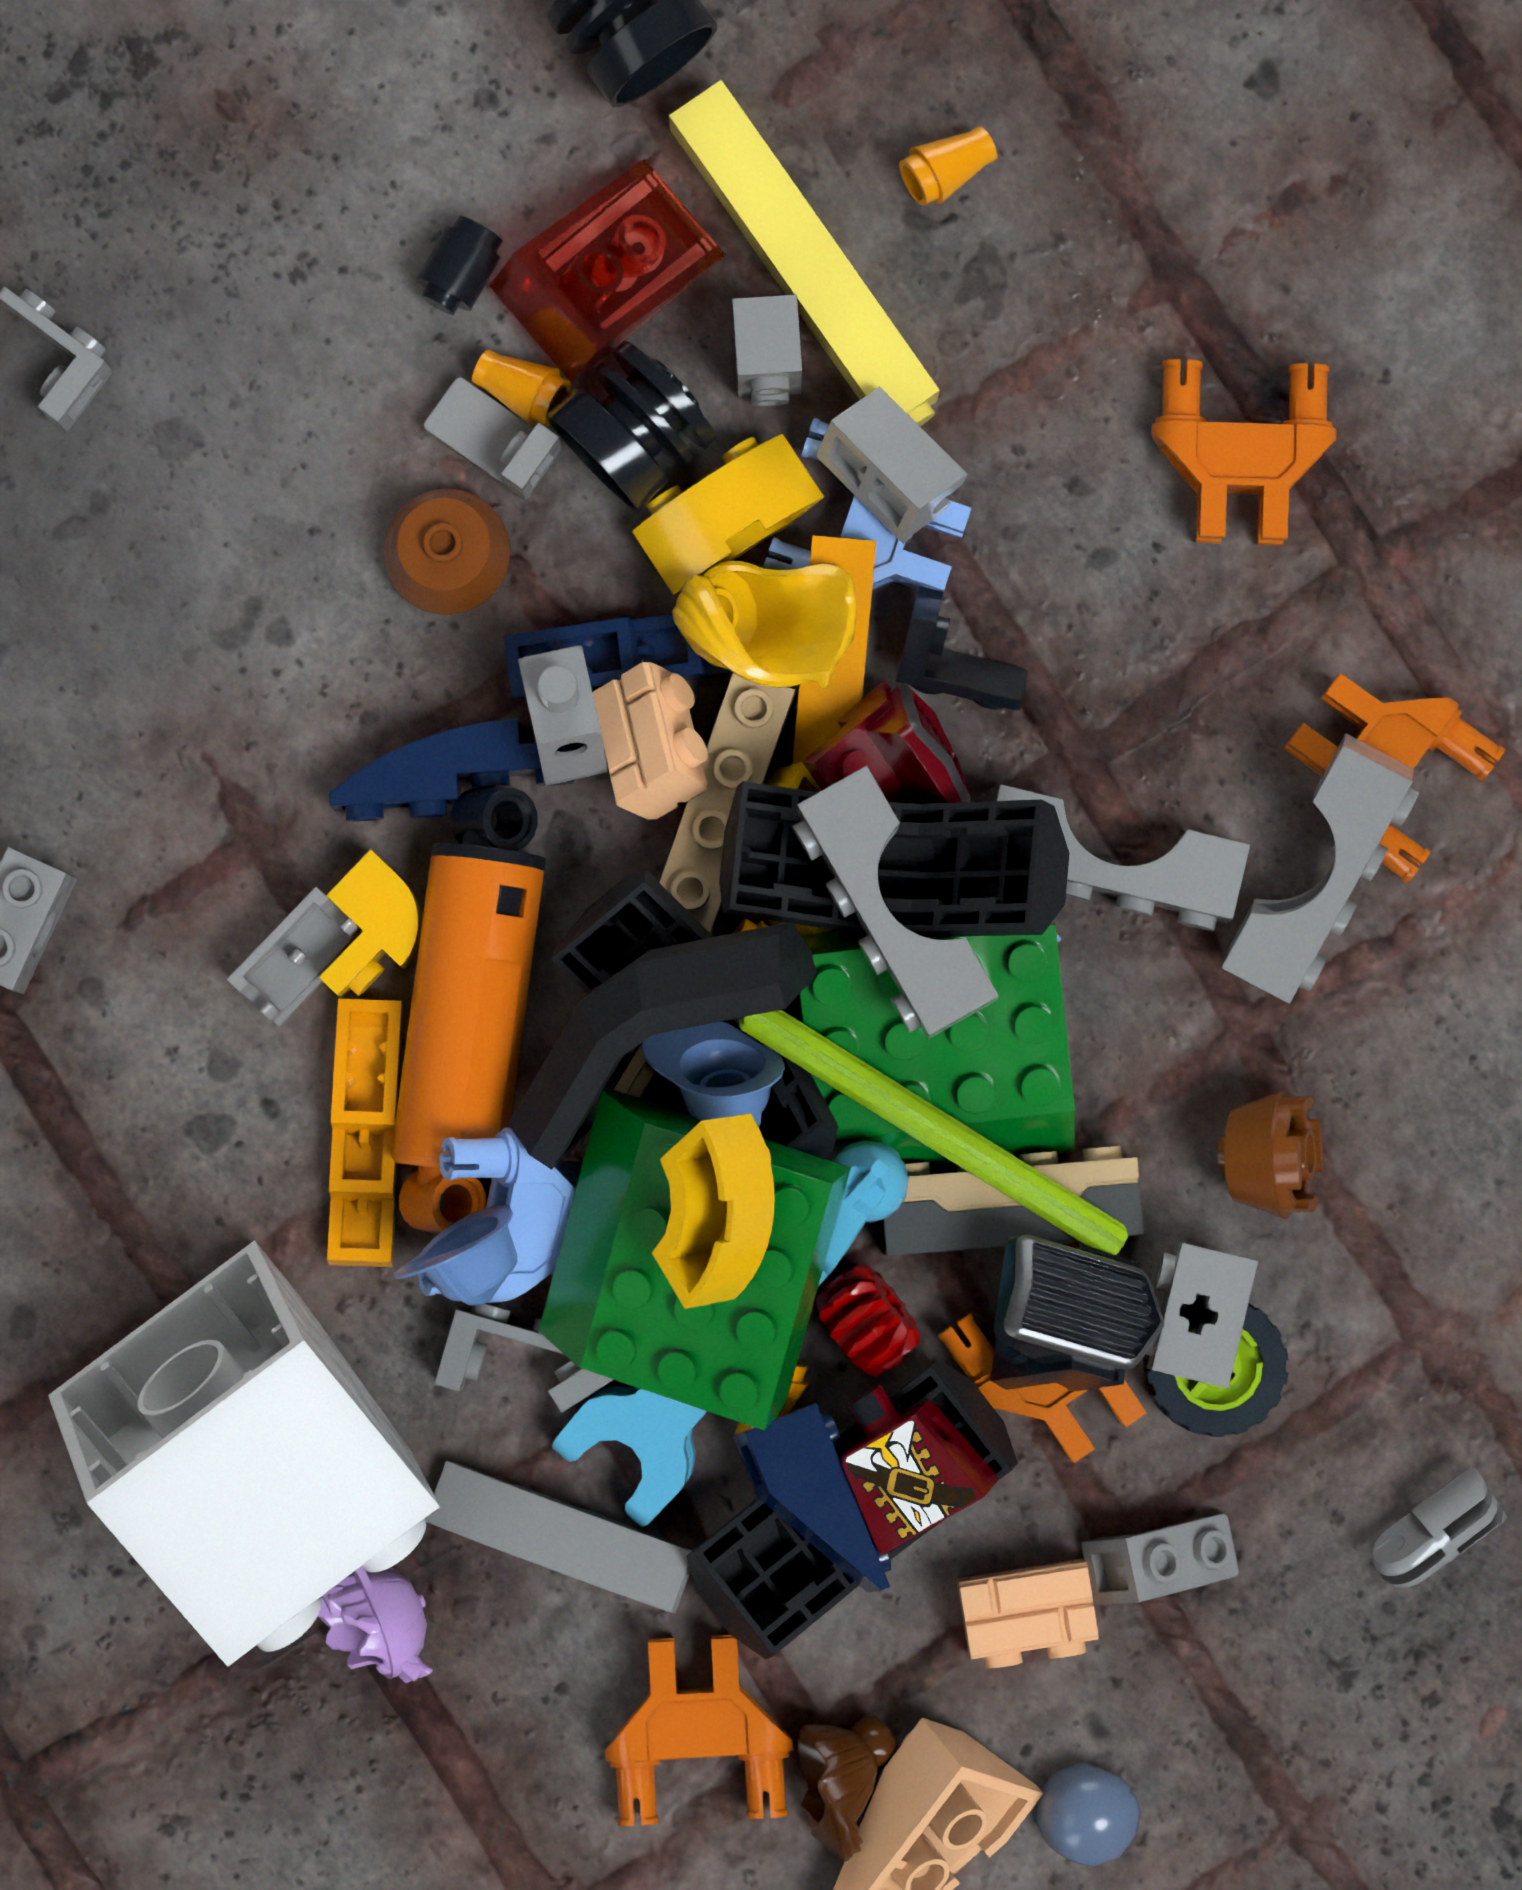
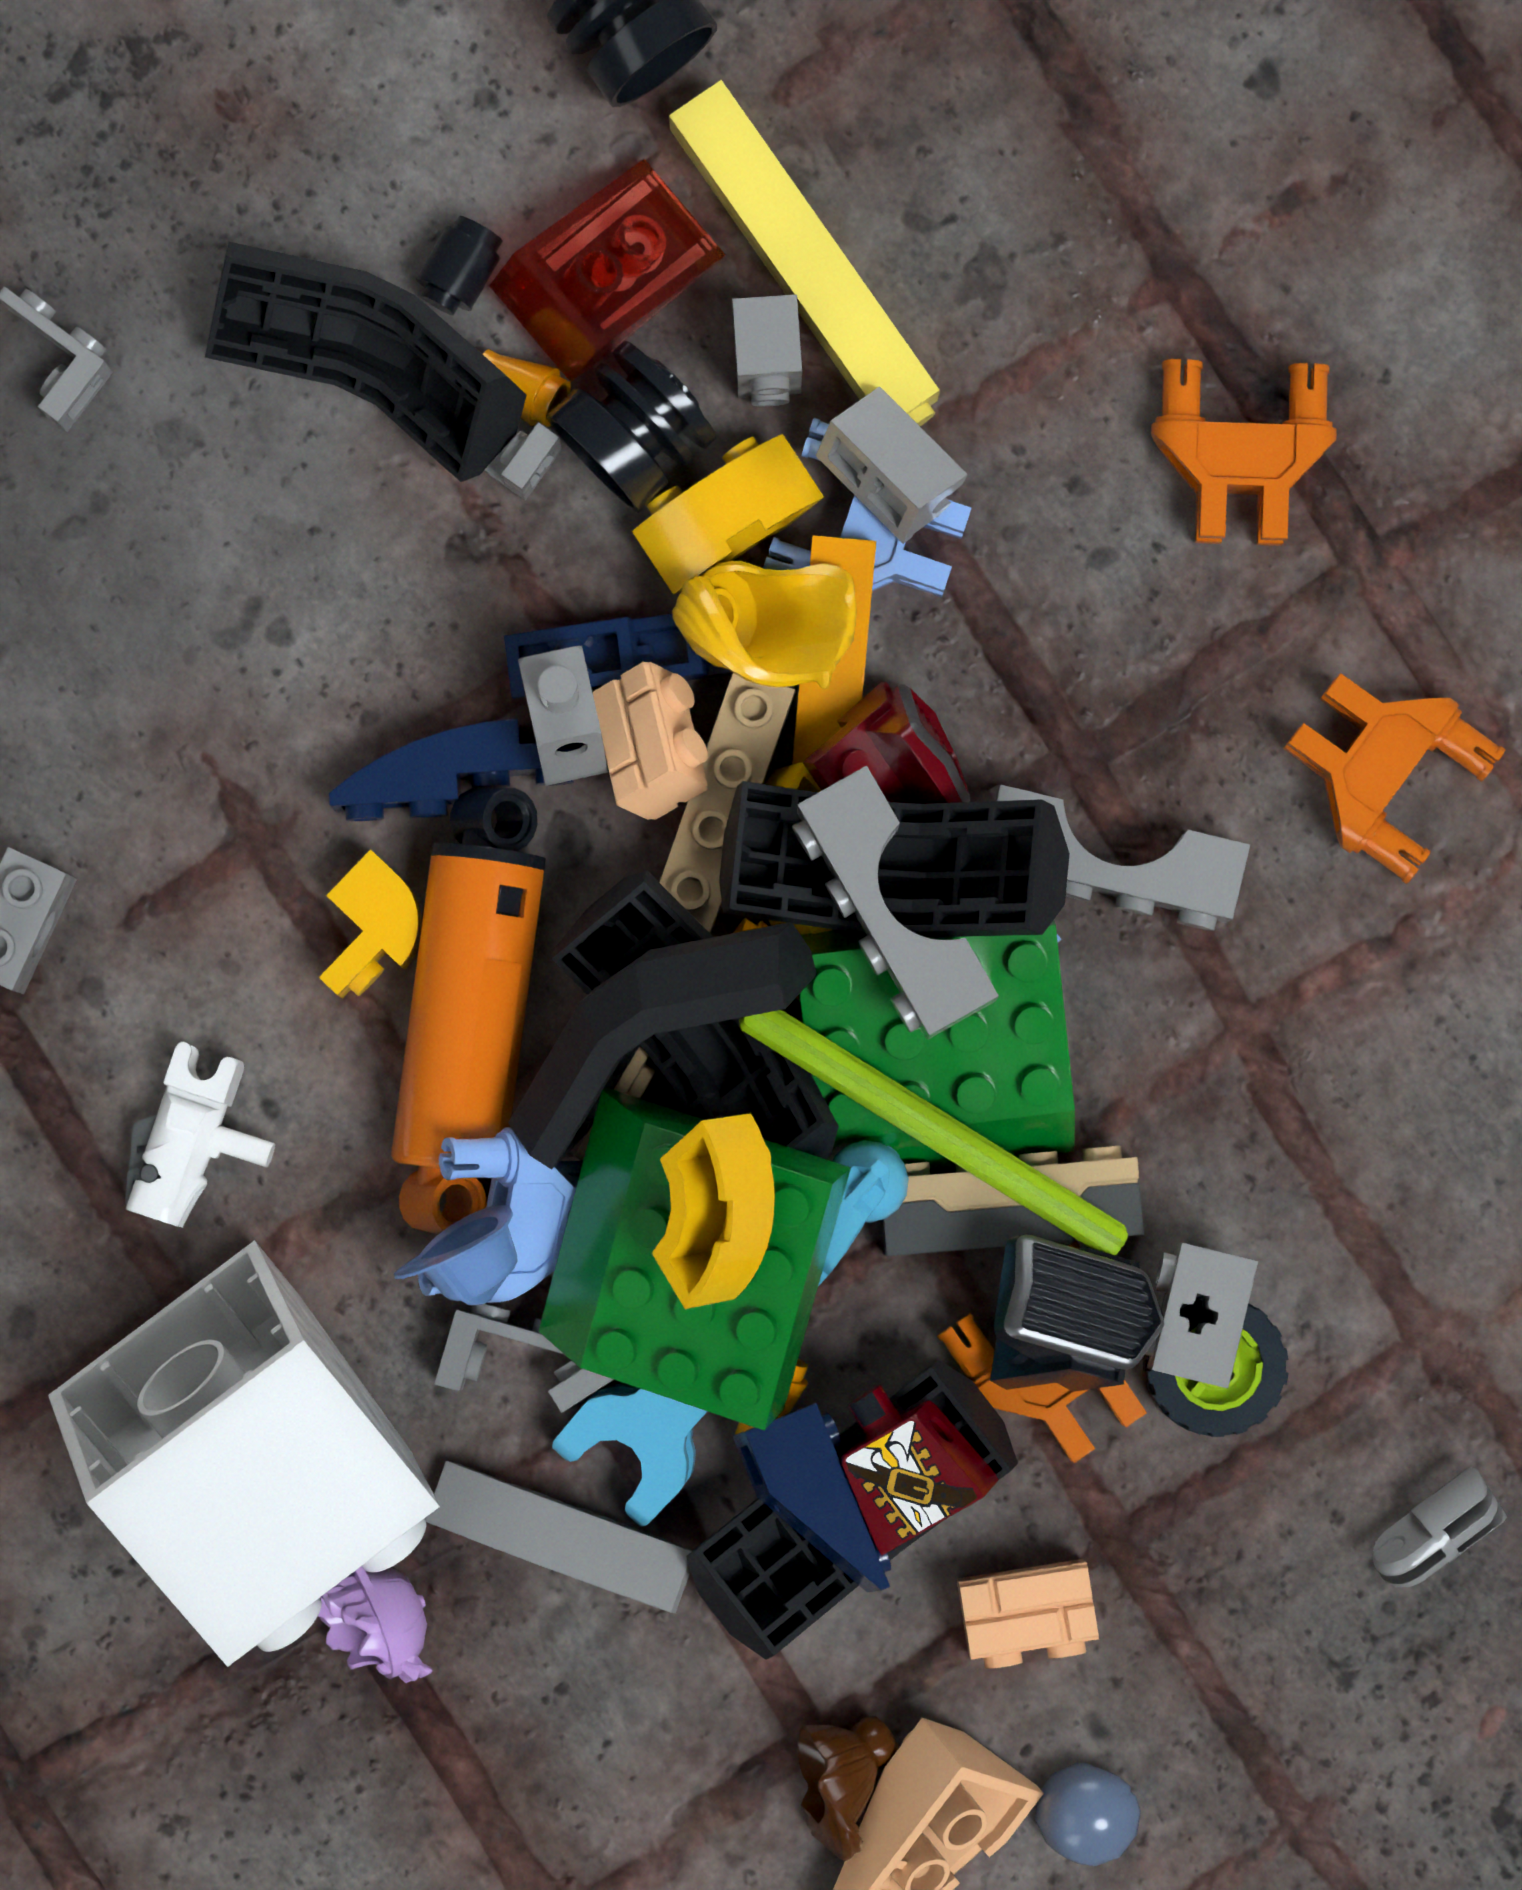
light grey hinge [227,887,363,1027] -> none
light orange slope [327,999,403,1267] -> none
dark orange cone [383,489,510,615] -> none
orange connector [604,1634,793,1826] -> none
medium blue piece [642,1021,785,1127] -> none
red gear [816,1263,920,1377] -> none
black bracket [896,586,1028,710] -> none
light orange cone [899,126,997,206] -> none
light grey bracket [1081,1514,1239,1606] -> none
dark orange cone [1218,1090,1323,1219] -> none
light grey arch [1221,733,1419,1004] -> none
none -> white piece [125,1041,275,1228]
none -> black piece [205,242,527,482]

